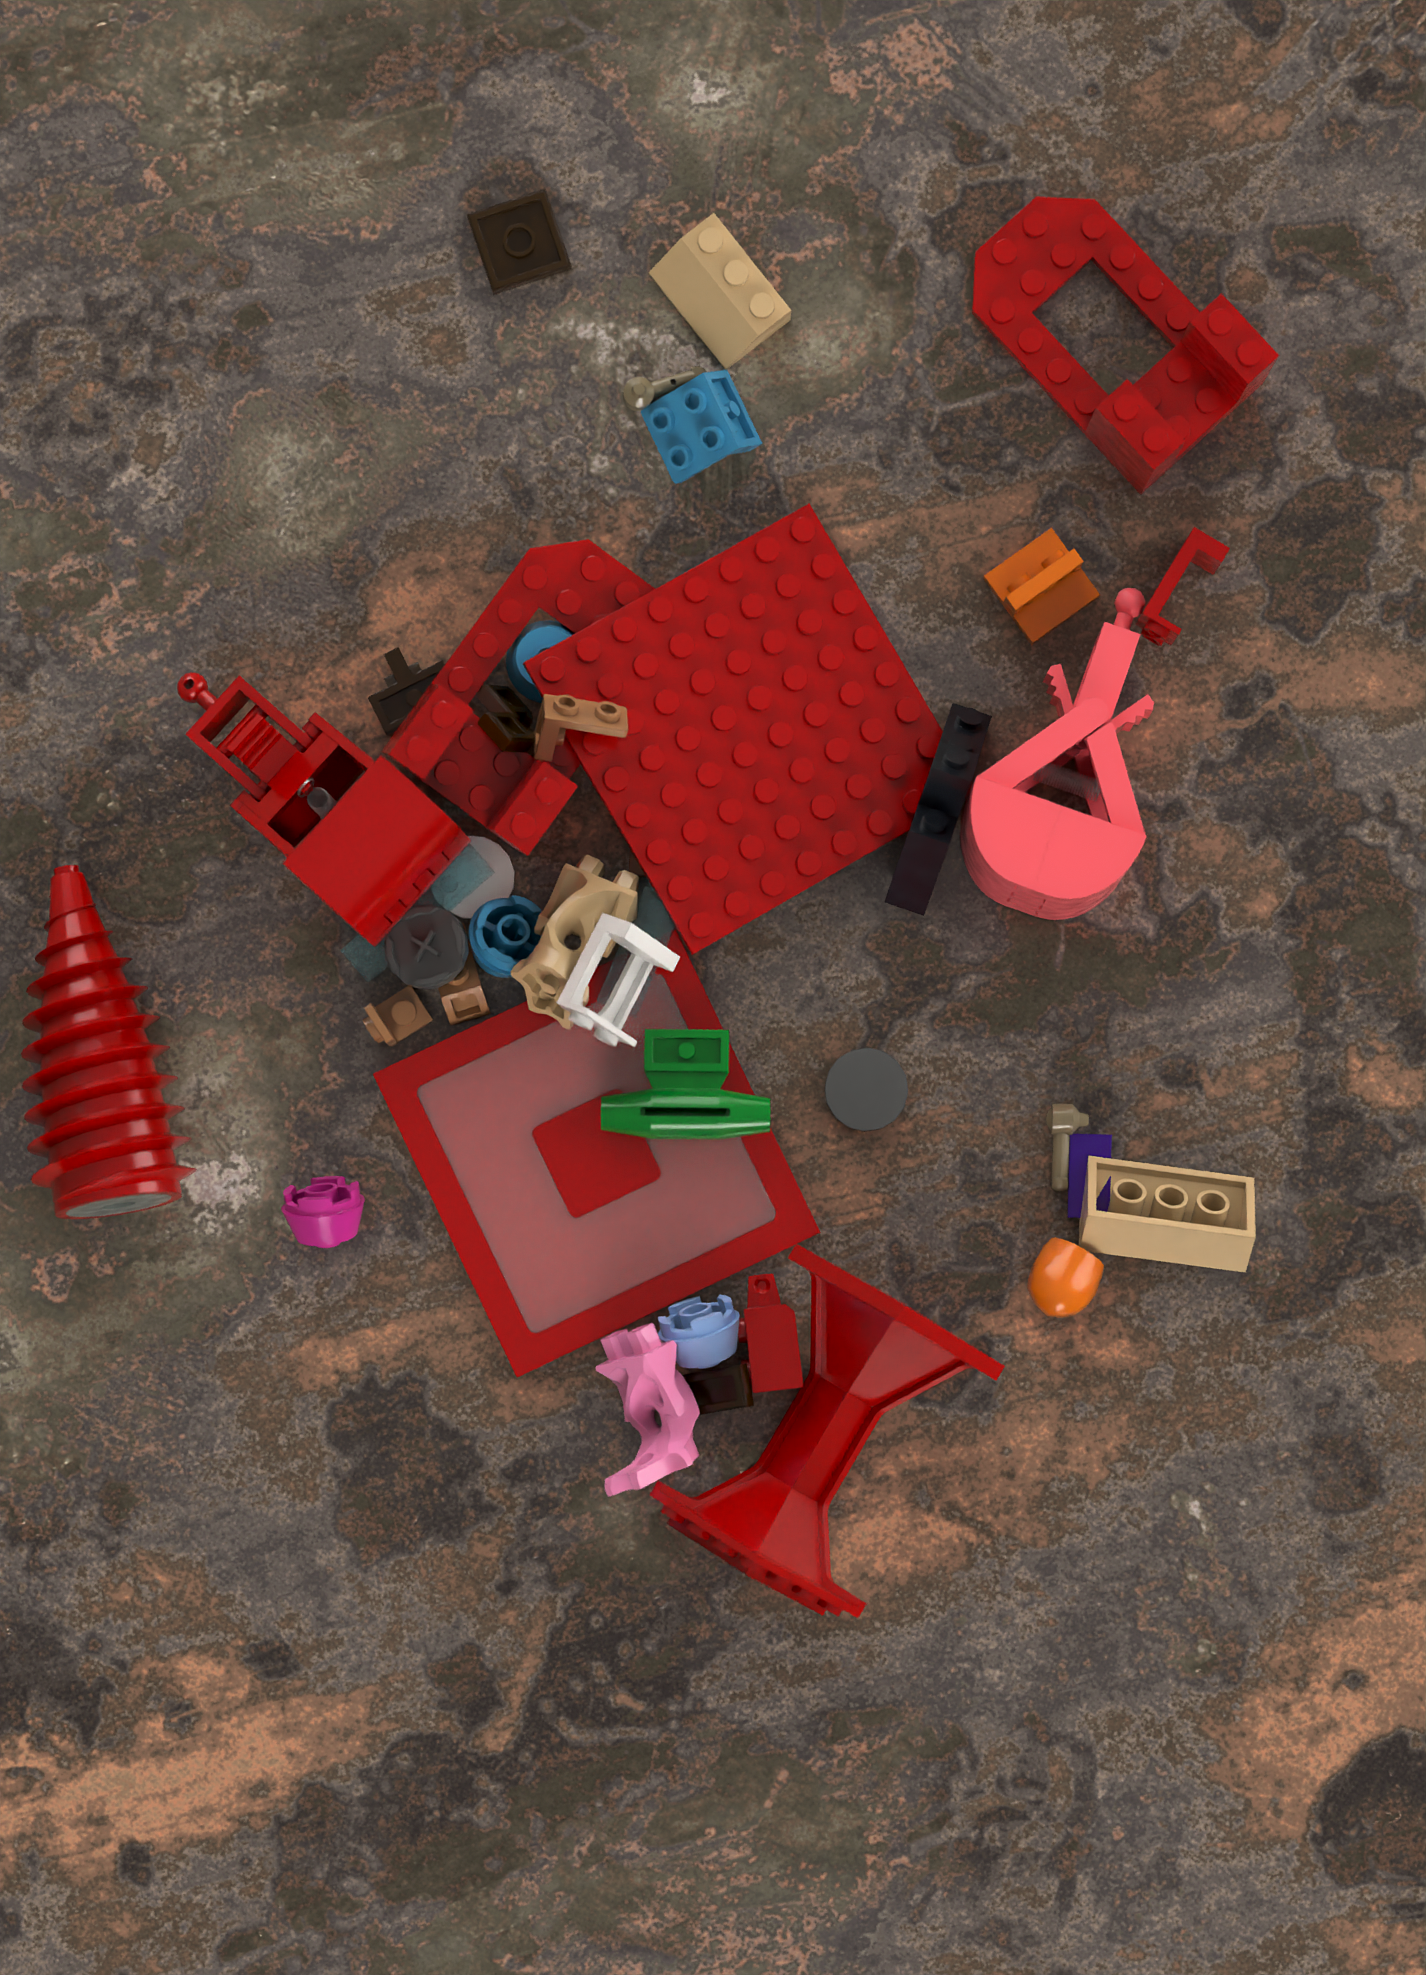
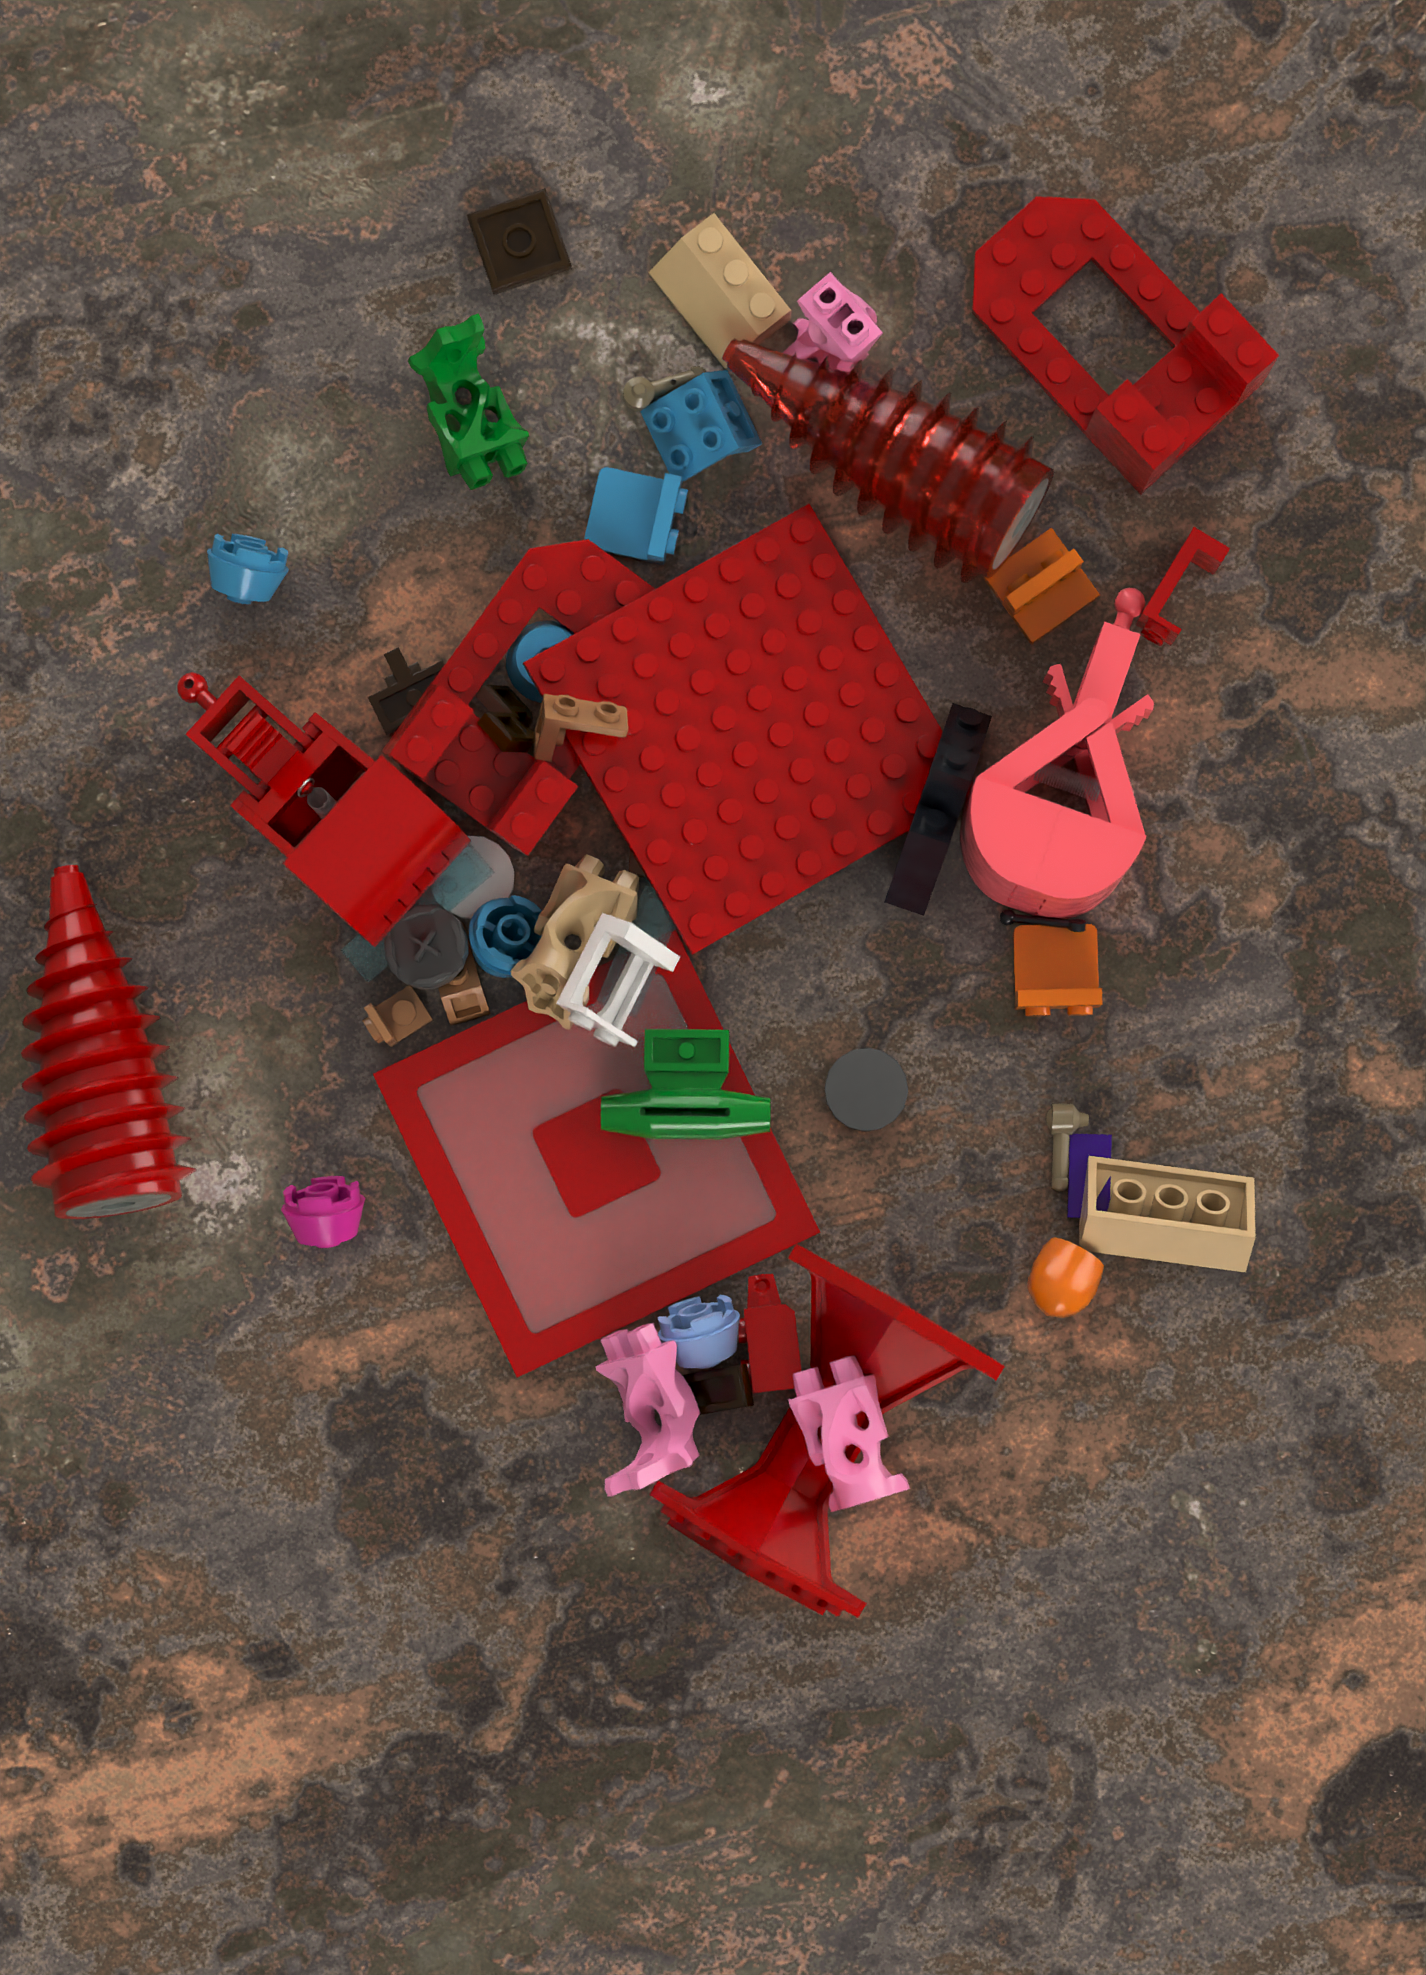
none -> dark azure cone [207,534,289,604]
none -> green hips [408,313,529,490]
none -> dark azure bracket [584,467,688,565]
none -> clear red cone [722,338,1054,584]
none -> bright pink hips [763,272,883,403]
none -> bright pink hips [789,1356,910,1512]
none -> black hinge [1000,909,1086,932]
none -> orange bracket [1013,924,1103,1017]

